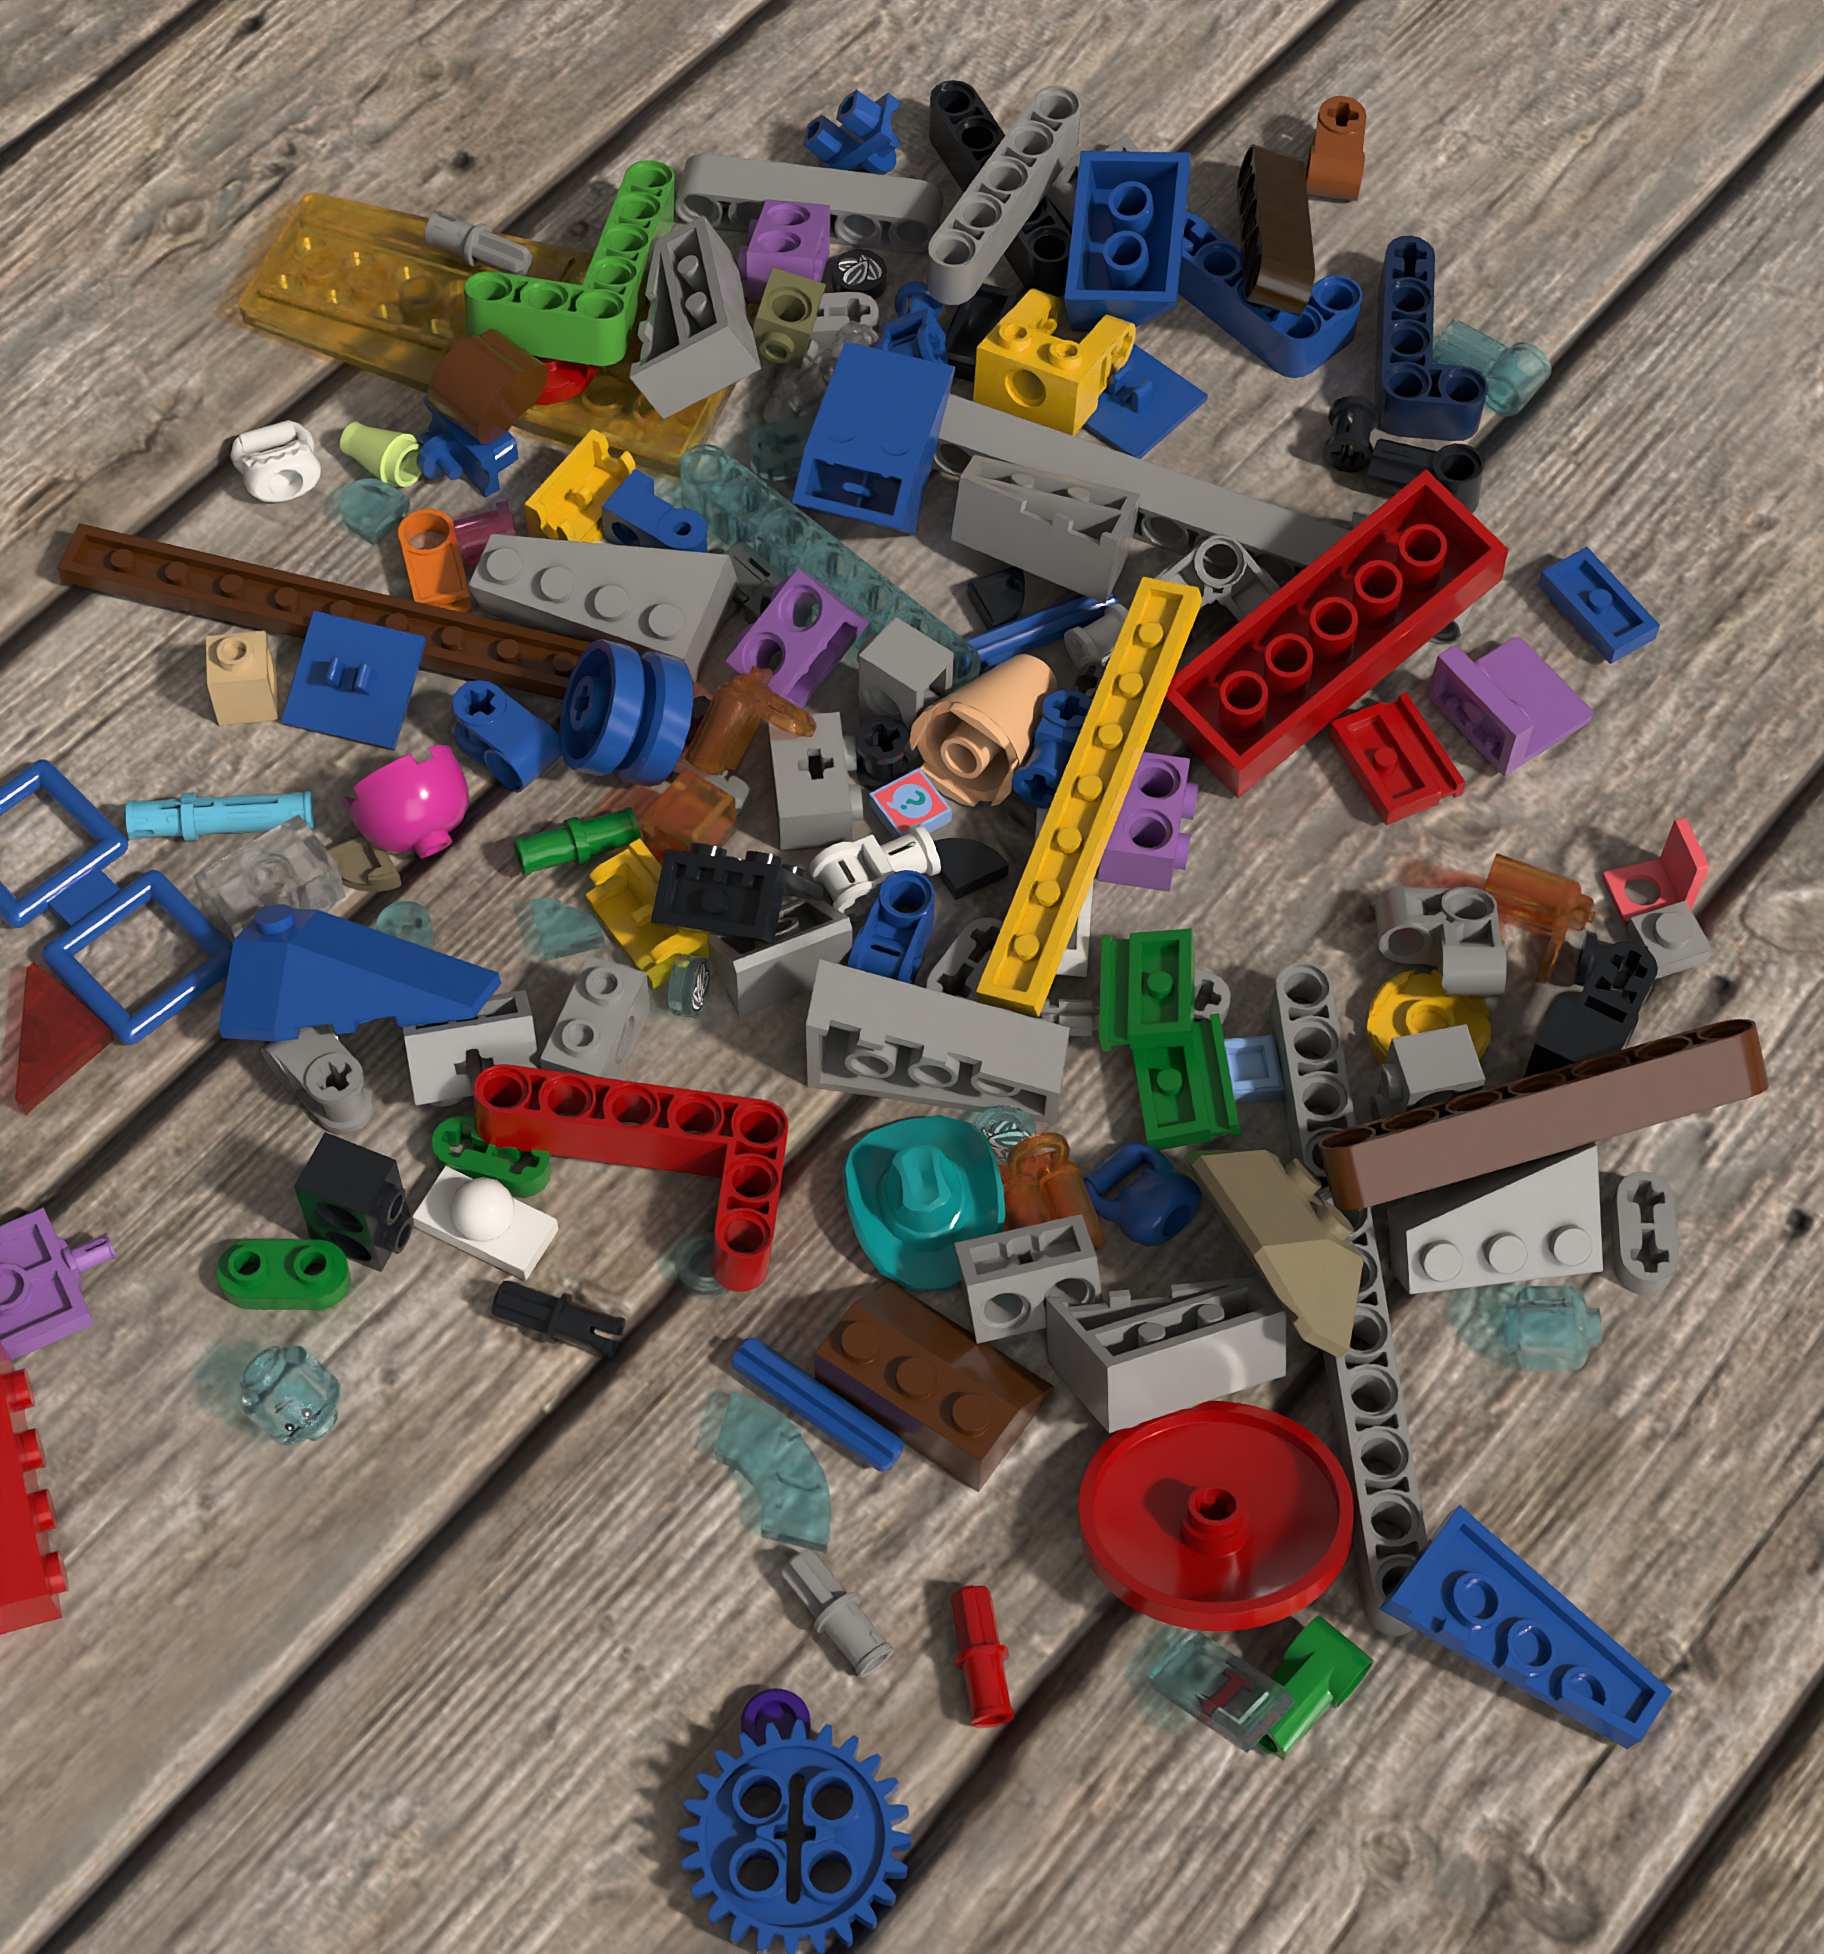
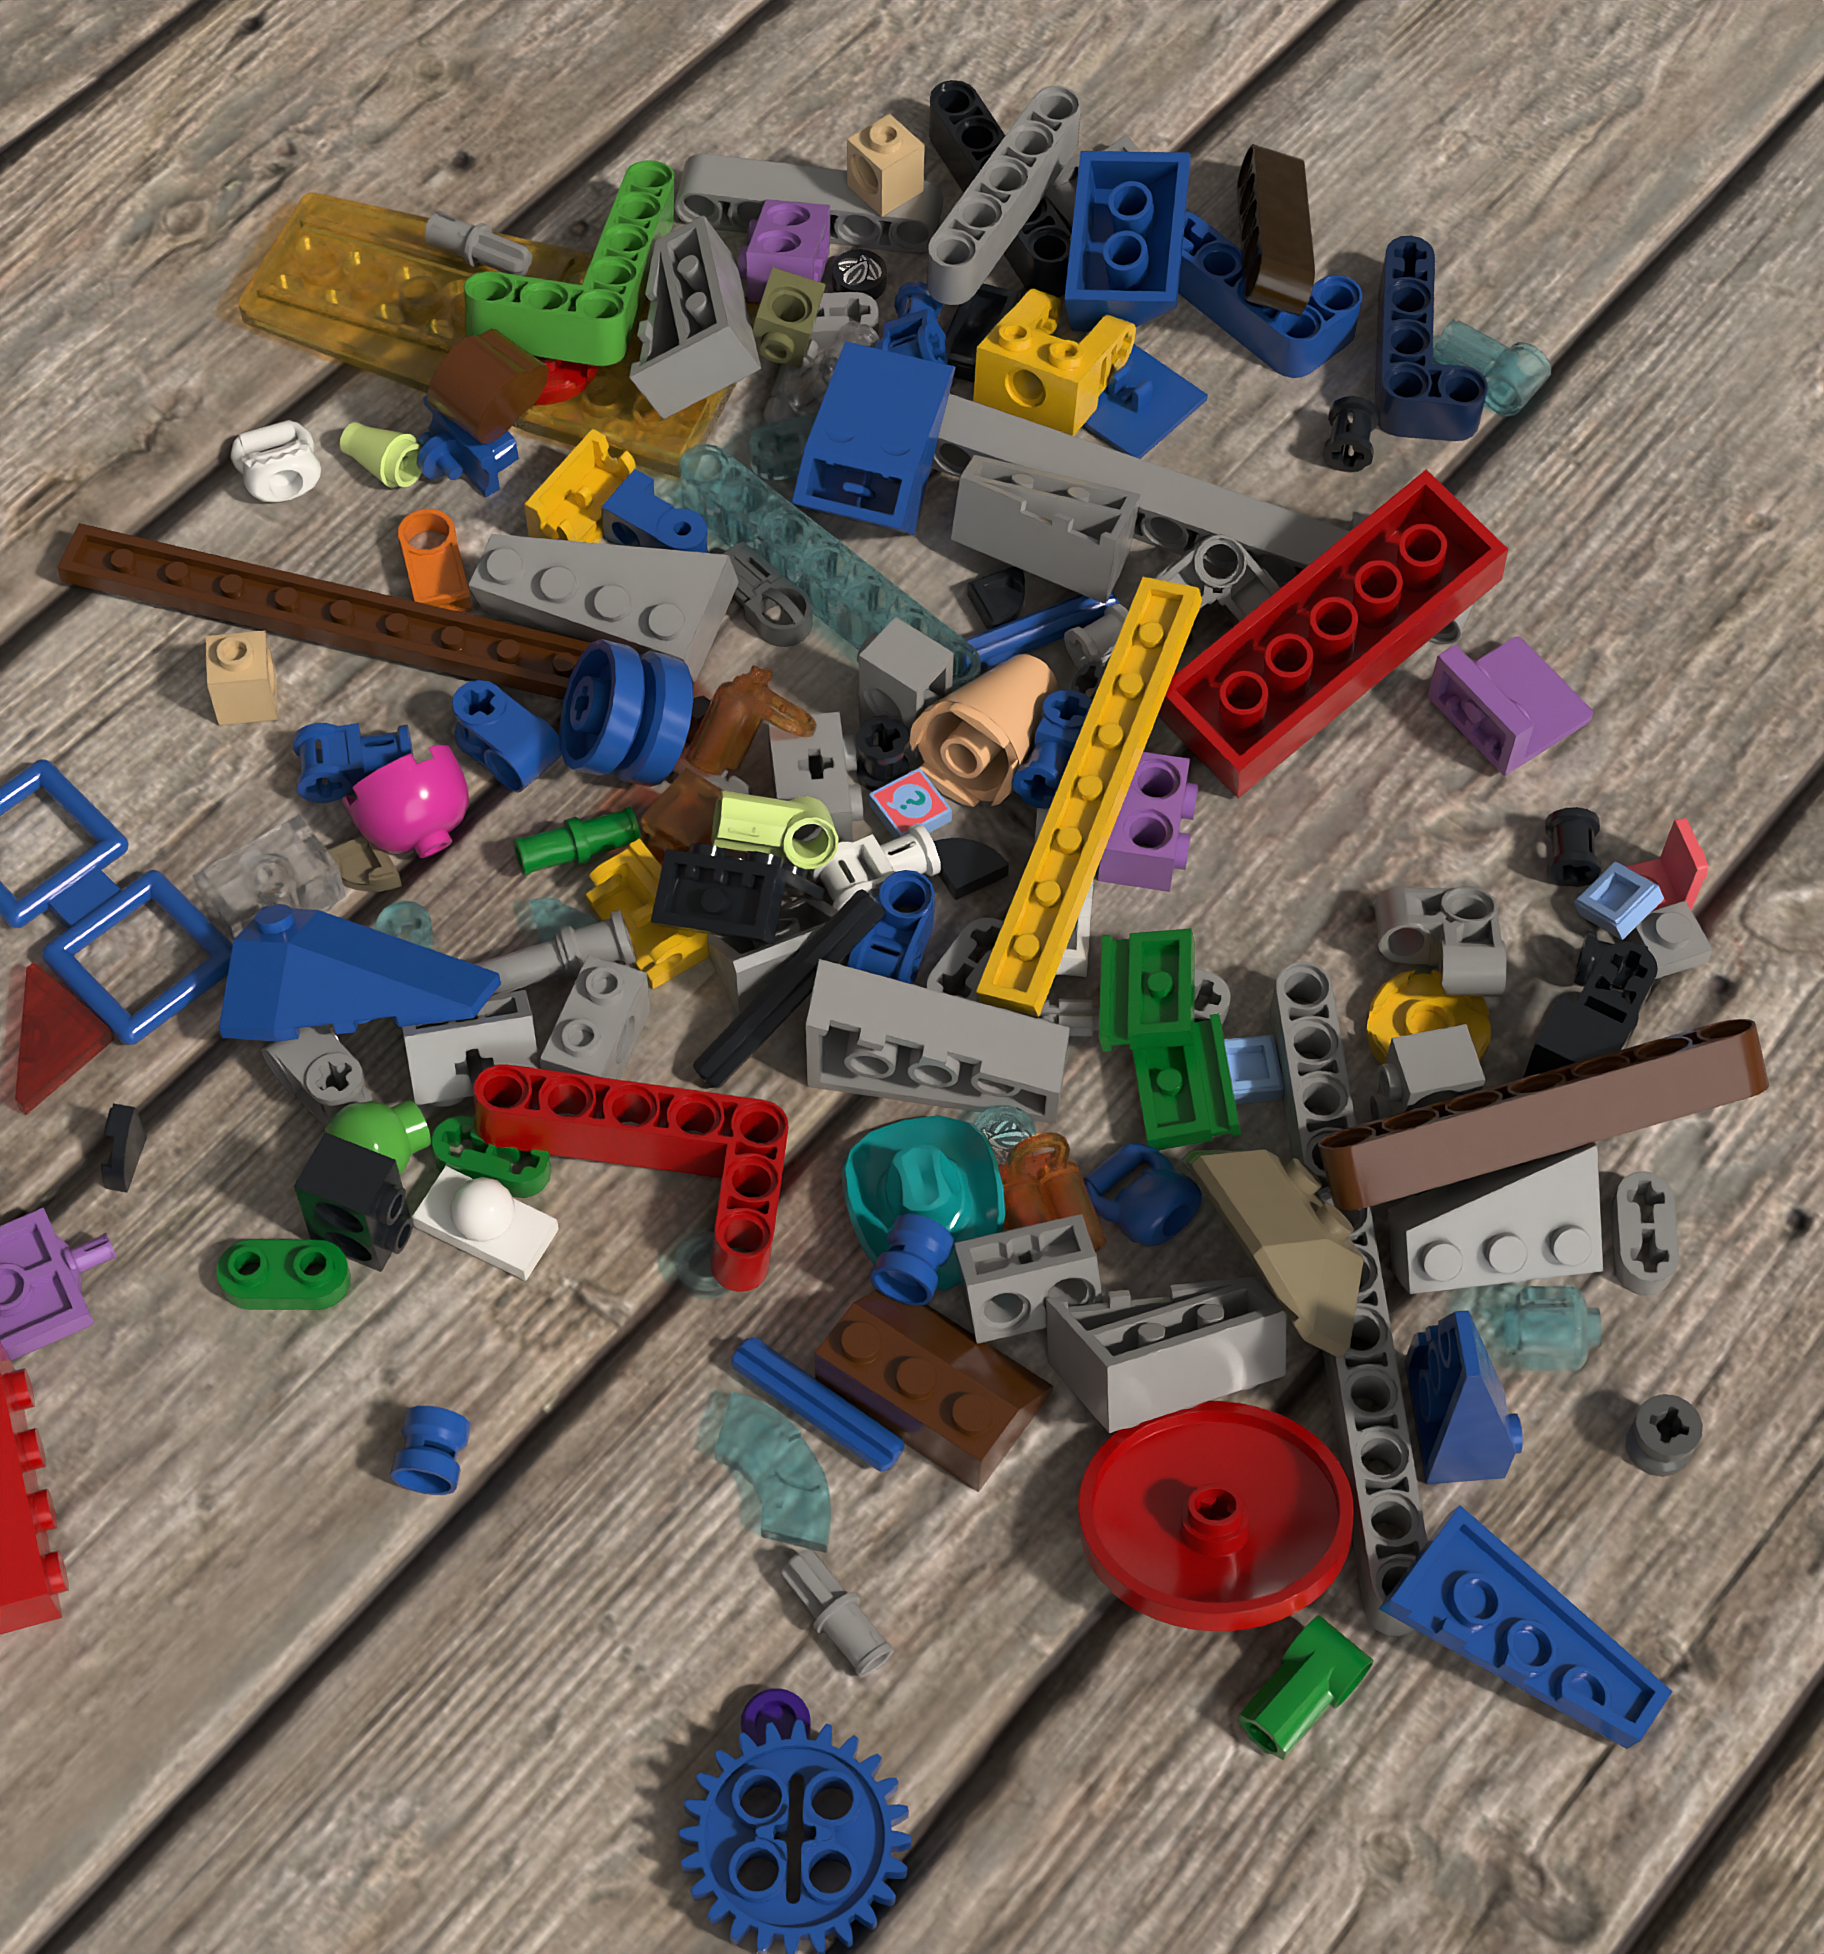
medium azure pin [126,791,314,841] -> none
clear light blue head [239,1345,341,1446] -> none
blue piece [281,611,427,751] -> none
clear light blue tile [340,478,411,545] -> none
clear pink bush [453,500,519,566] -> none
black axle [492,1280,626,1359] -> none
clear light blue tile [668,954,710,1019] -> none
medium lavender brick [725,568,870,715] -> none
blue hips [803,89,900,175] -> none
red axle [951,1585,1014,1728] -> none
clear light blue tile [1146,1629,1295,1753] -> none
dark orange piece [1306,96,1367,201] -> none
red plate [1328,692,1465,825] -> none
black piece [1366,438,1484,513] -> none
clear orange piece [1483,853,1596,984] -> none
blue plate [1538,547,1660,664] -> none
none -> black tile [101,1103,147,1193]
none -> blue connector [292,723,414,803]
none -> bright green piece [324,1100,431,1175]
none -> blue wheel [390,1406,471,1495]
none -> light grey pin [475,909,637,995]
none -> black axle [693,889,886,1089]
none -> yellowish green piece [711,790,838,869]
none -> tan brick [847,113,925,217]
none -> blue wheel [870,1214,954,1306]
none -> blue wedge [1404,1310,1523,1485]
none -> black bush [1545,807,1601,887]
none -> light blue tile [1573,861,1664,940]
none -> dark grey wheel [1626,1394,1703,1477]

